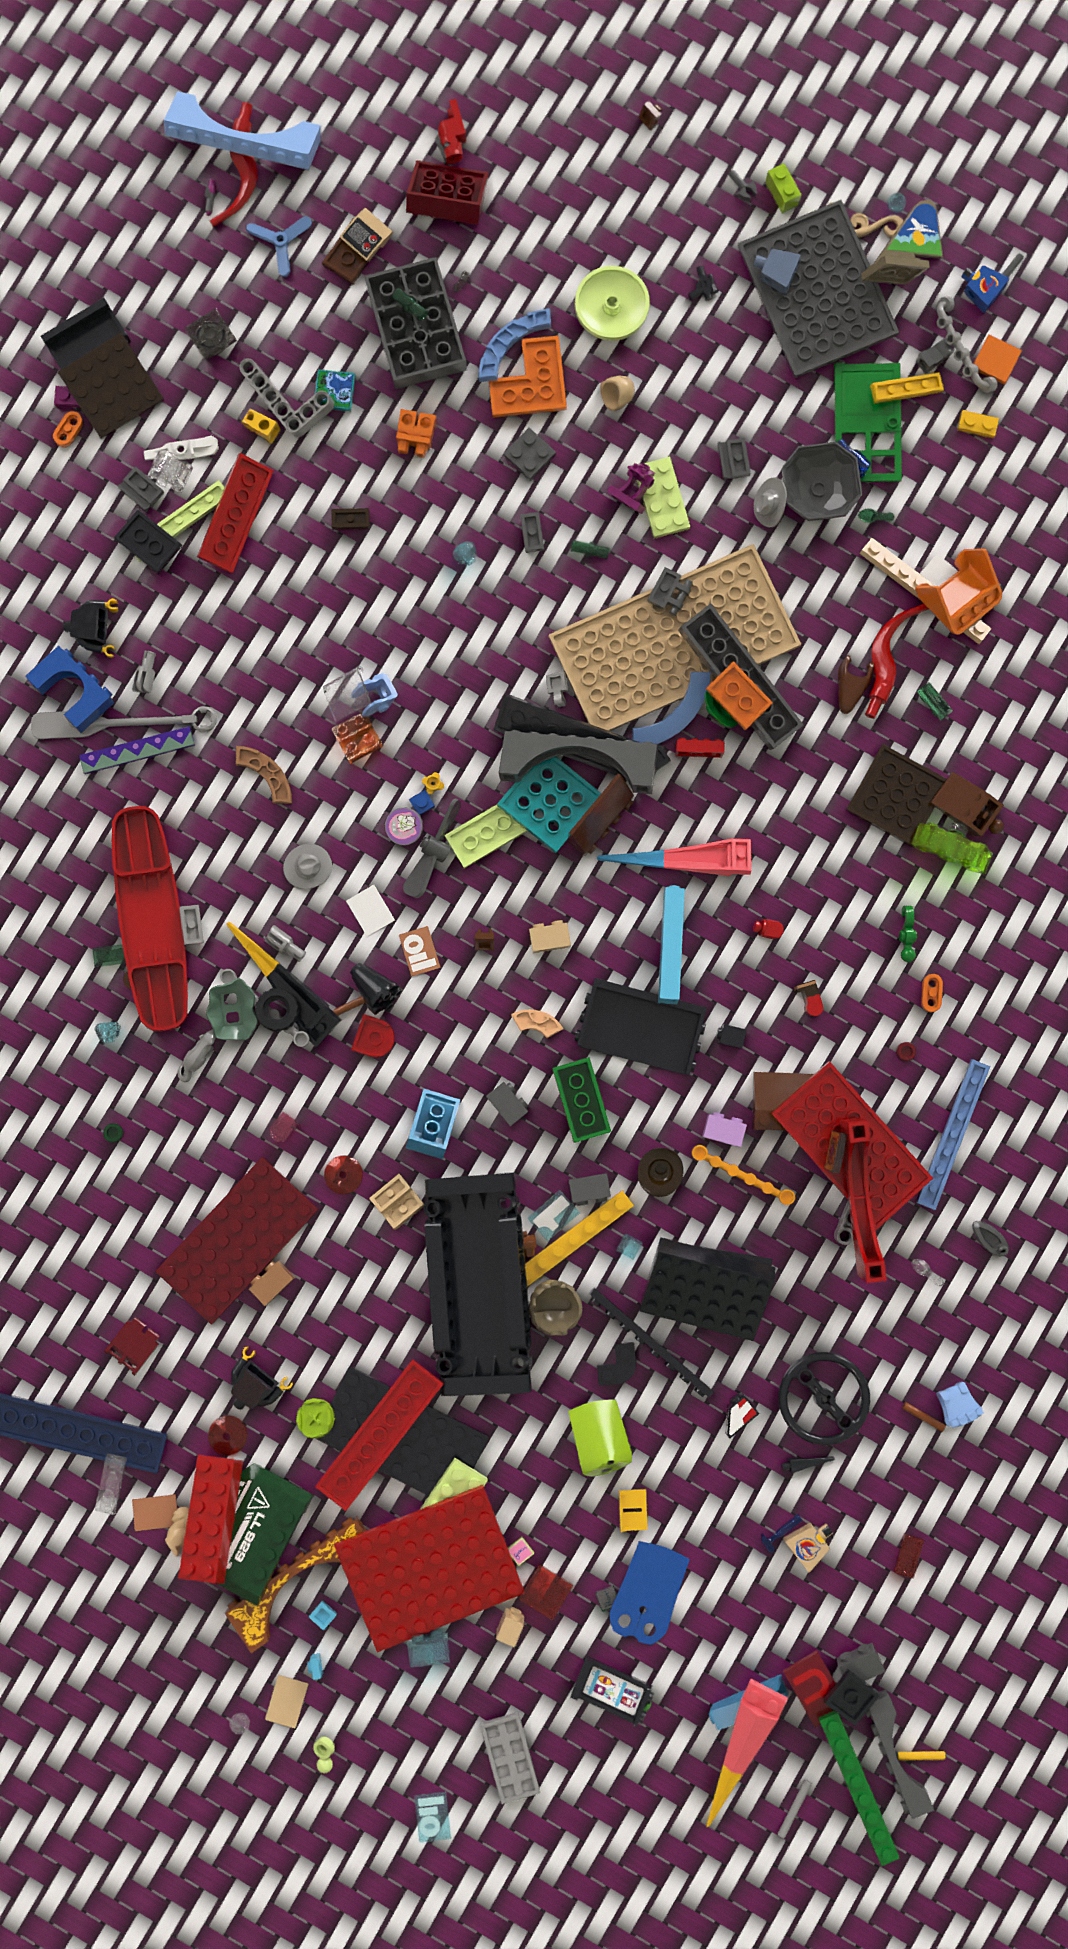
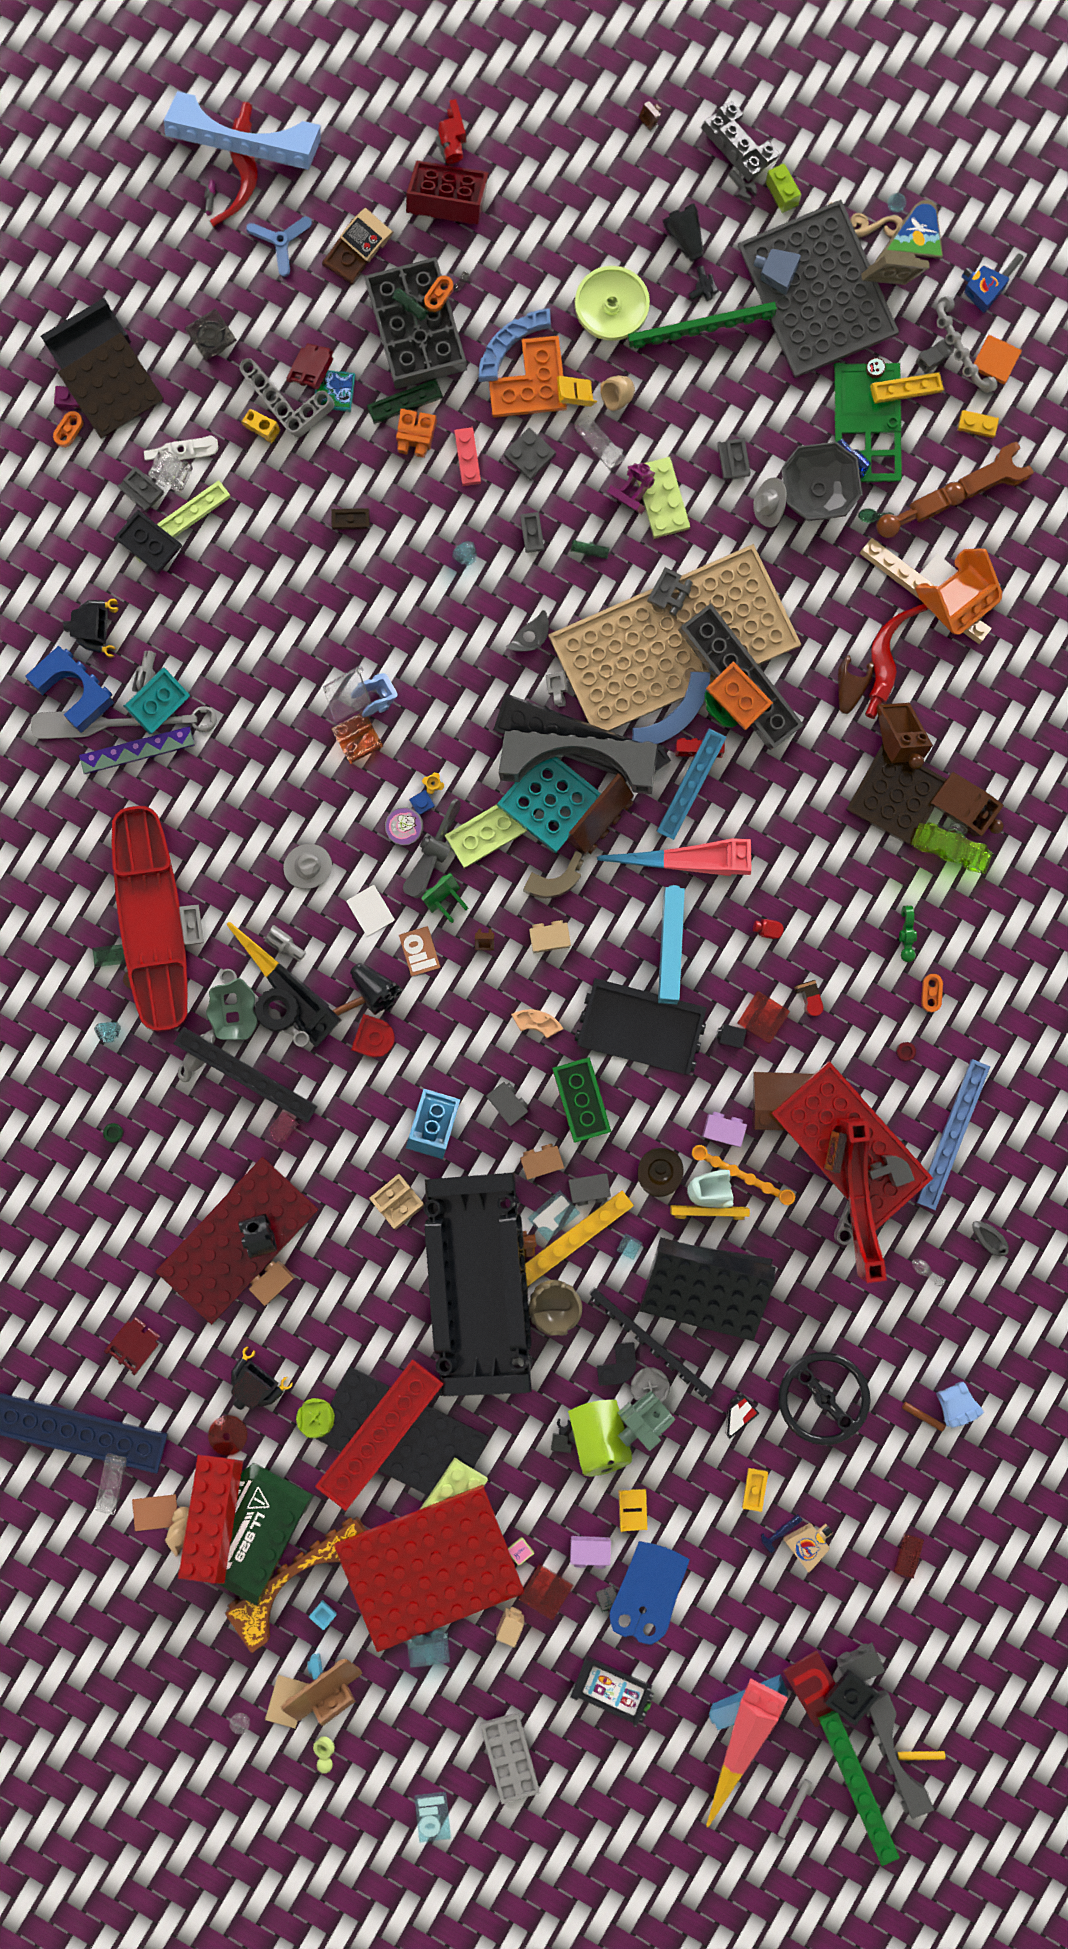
red plate [197,453,274,574] -> none
medium nougat tile [236,746,292,804] -> none
clear red dish [324,1155,363,1194] -> none
black piece [781,1456,835,1474] -> none
clear green plate [917,682,953,720] -> none
none -> teal plate [123,667,190,734]
none -> black plate [173,1027,318,1123]
none -> black brick [238,1214,277,1259]
none -> medium nougat bracket [281,1659,362,1726]
none -> dark red plate [286,343,334,390]
none -> dark green tile [367,379,443,424]
none -> green plate [421,873,469,923]
none -> orange plate [424,276,454,312]
none -> coral plate [455,427,481,486]
none -> dark grey piece [506,610,549,651]
none -> medium nougat brick [520,1143,564,1180]
none -> dark tan arch [523,851,584,899]
none -> pearl dark grey piece [551,1418,572,1453]
none -> yellow piece [557,376,597,407]
none -> lavender brick [570,1536,611,1569]
none -> clear plate [574,416,625,471]
none -> sand green piece [617,1391,675,1451]
none -> green plate [628,302,777,348]
none -> light grey tile [631,1367,670,1403]
none -> dark azure plate [657,728,727,840]
none -> black cone [662,204,704,262]
none -> yellow plate [670,1205,750,1220]
none -> light aqua hair [687,1170,733,1208]
none -> dark grey bracket [701,101,780,181]
none -> clear red plate [737,991,790,1044]
none -> yellow plate [742,1468,768,1512]
none -> tile [866,358,886,378]
none -> dark grey brick [868,1155,915,1187]
none -> dark orange piece [877,442,1034,538]
none -> reddish brown slope [877,703,933,769]

